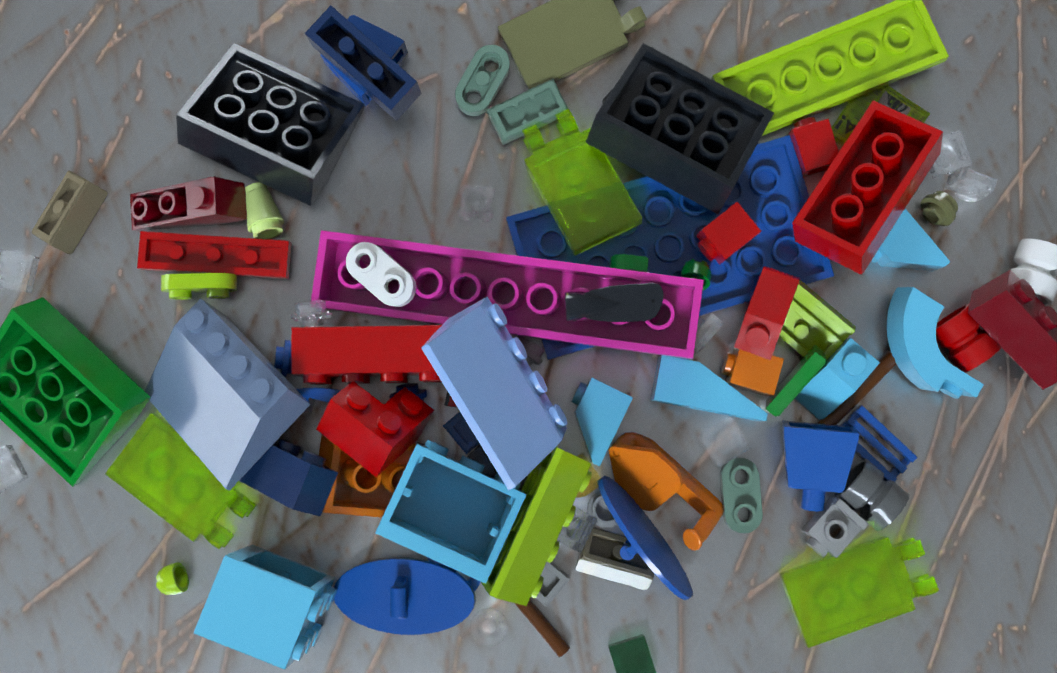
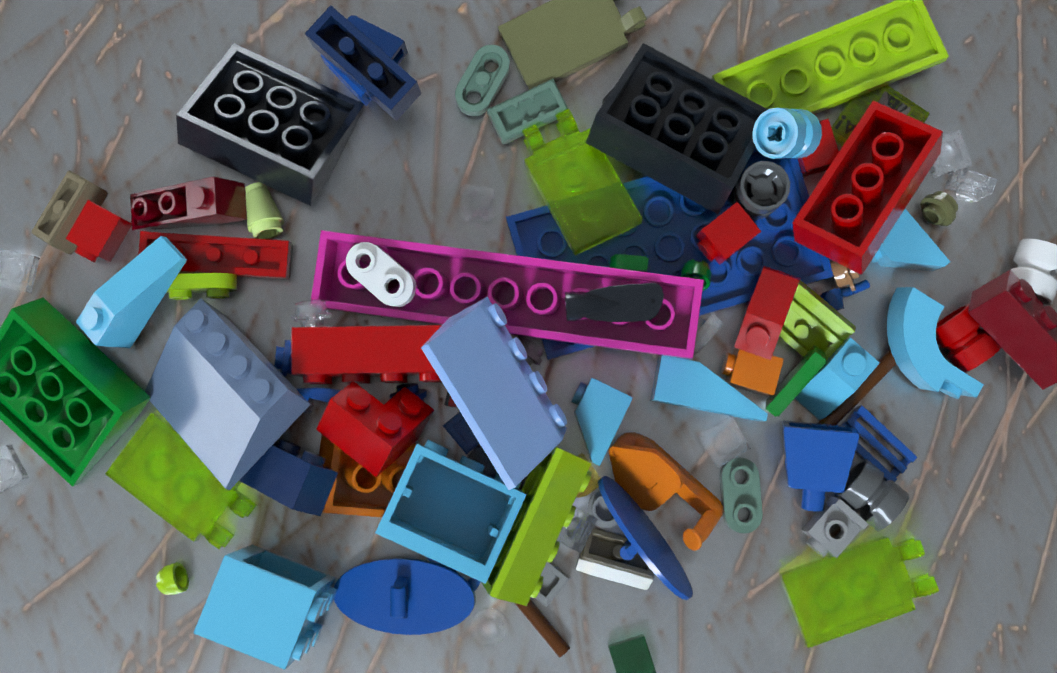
none -> red brick [65,200,132,263]
none -> medium azure slope [76,236,187,348]
none -> dark grey wheel [731,161,790,220]
none -> medium azure wheel [753,108,822,159]
none -> blue hand [820,280,870,310]
none -> medium nougat plate [830,259,860,291]

